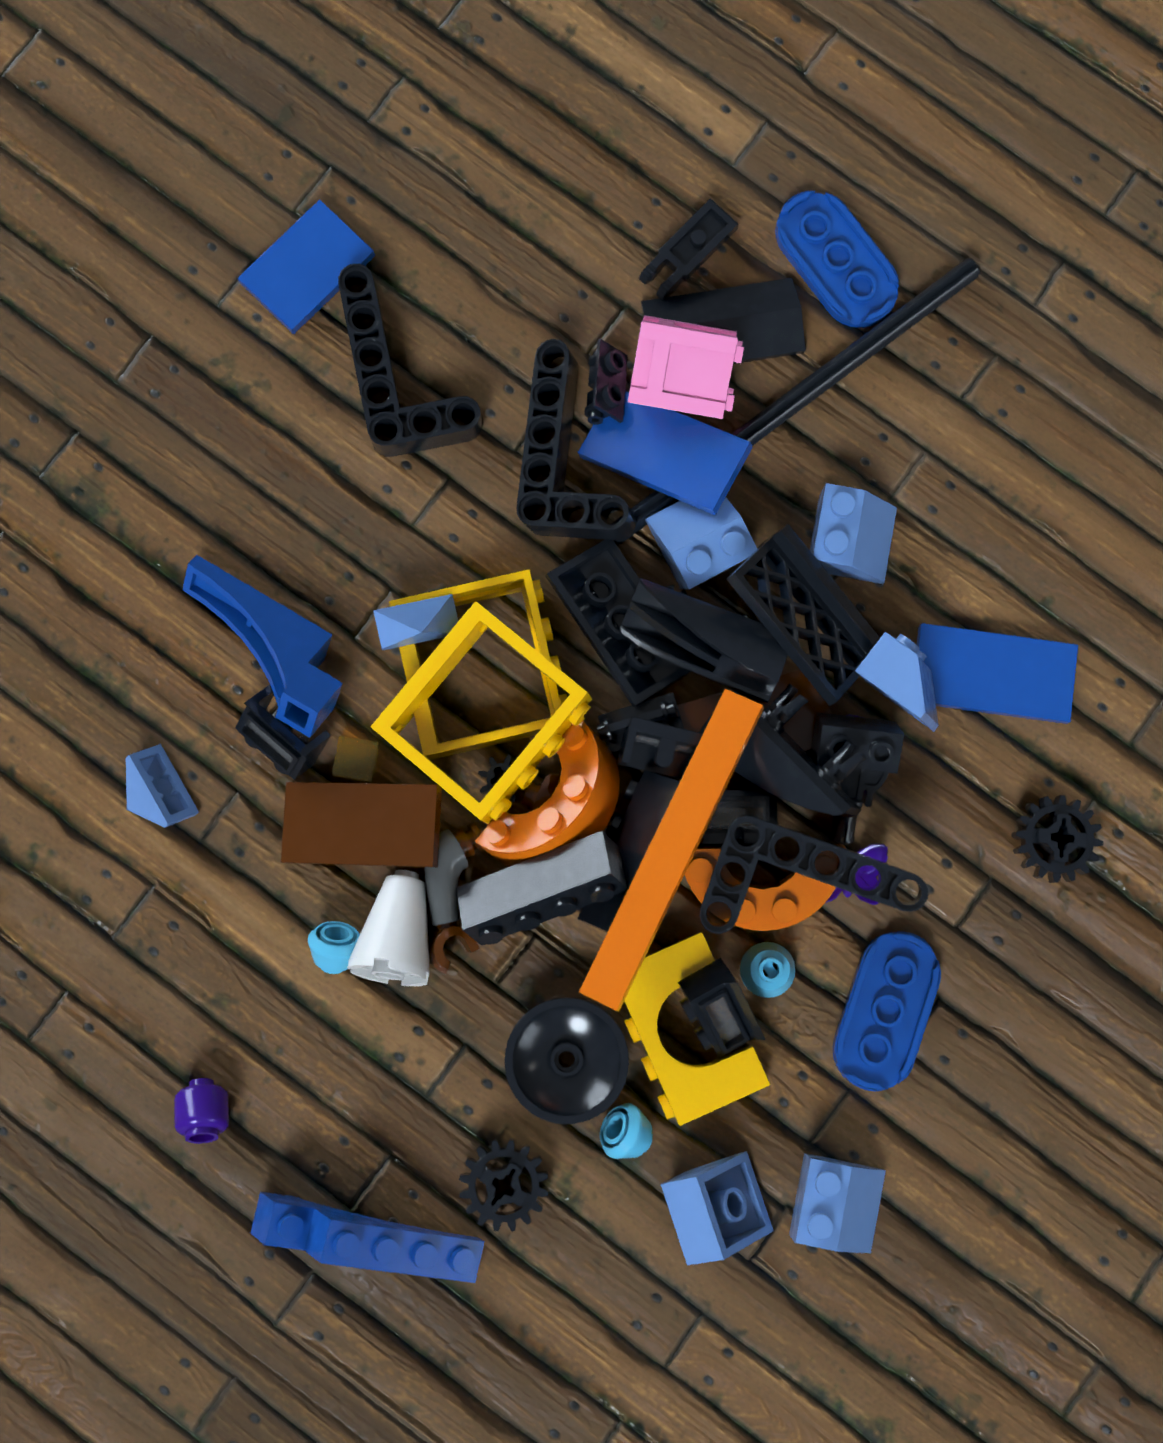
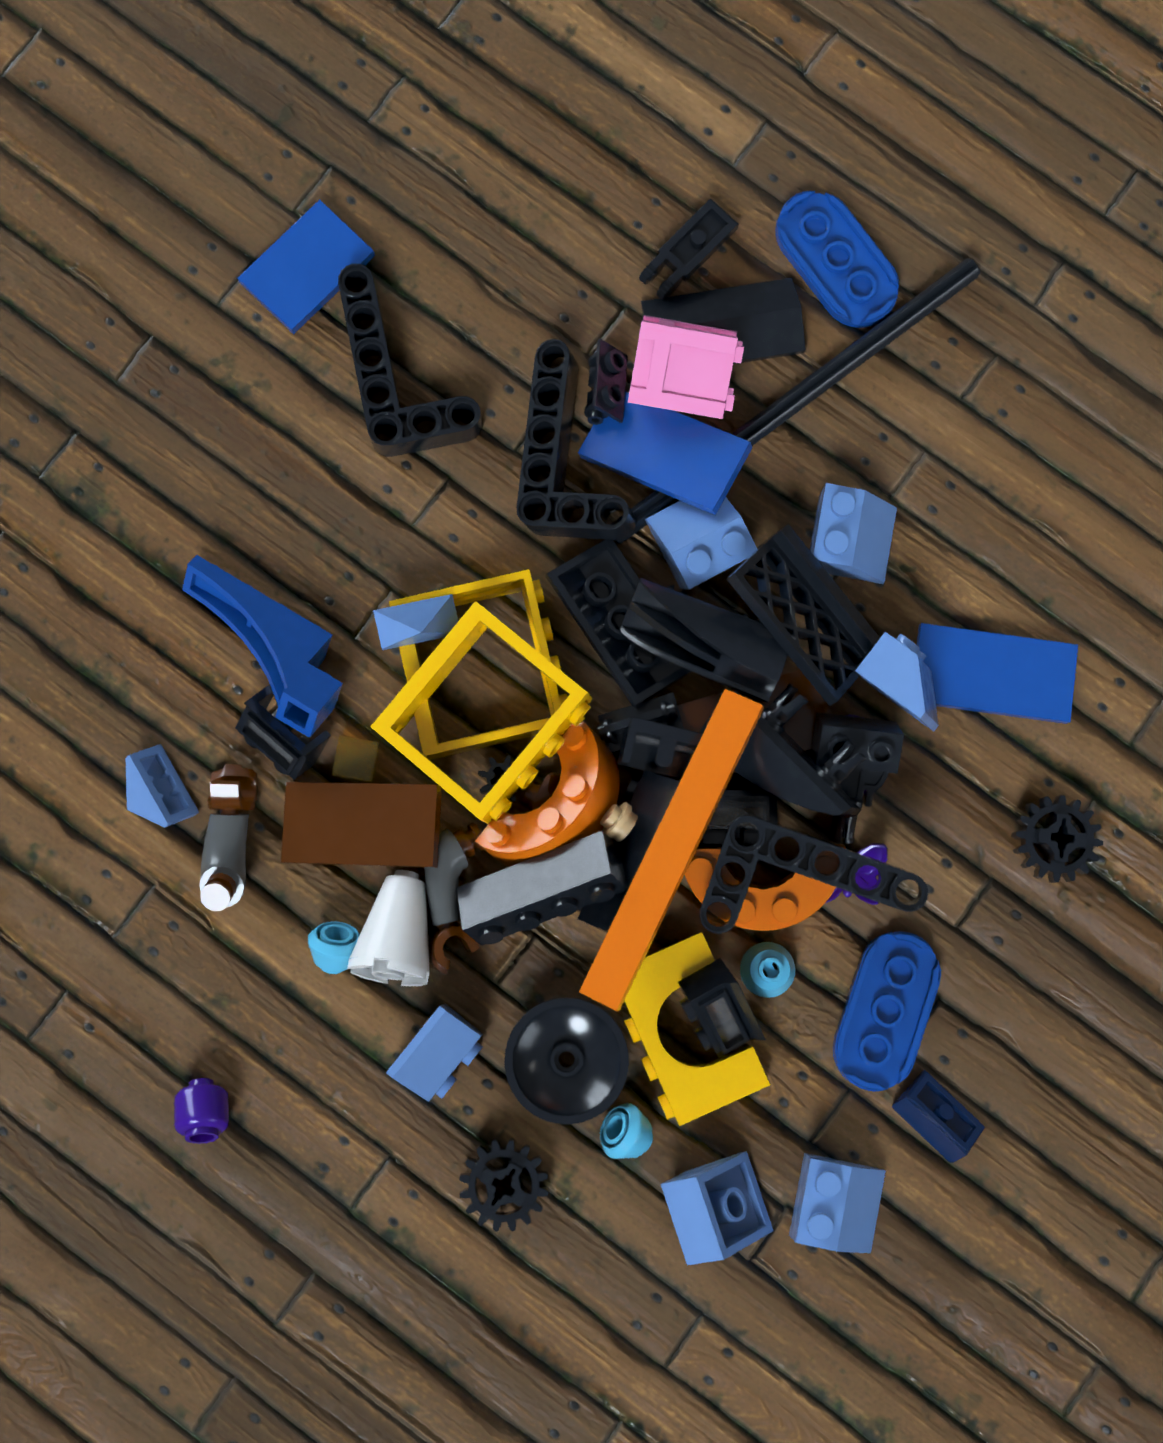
blue arch [250,1192,484,1283] -> none
none -> piece [199,764,258,911]
none -> medium blue slope [386,1003,483,1102]
none -> tan plate [600,802,638,842]
none -> dark blue slope [892,1070,985,1163]

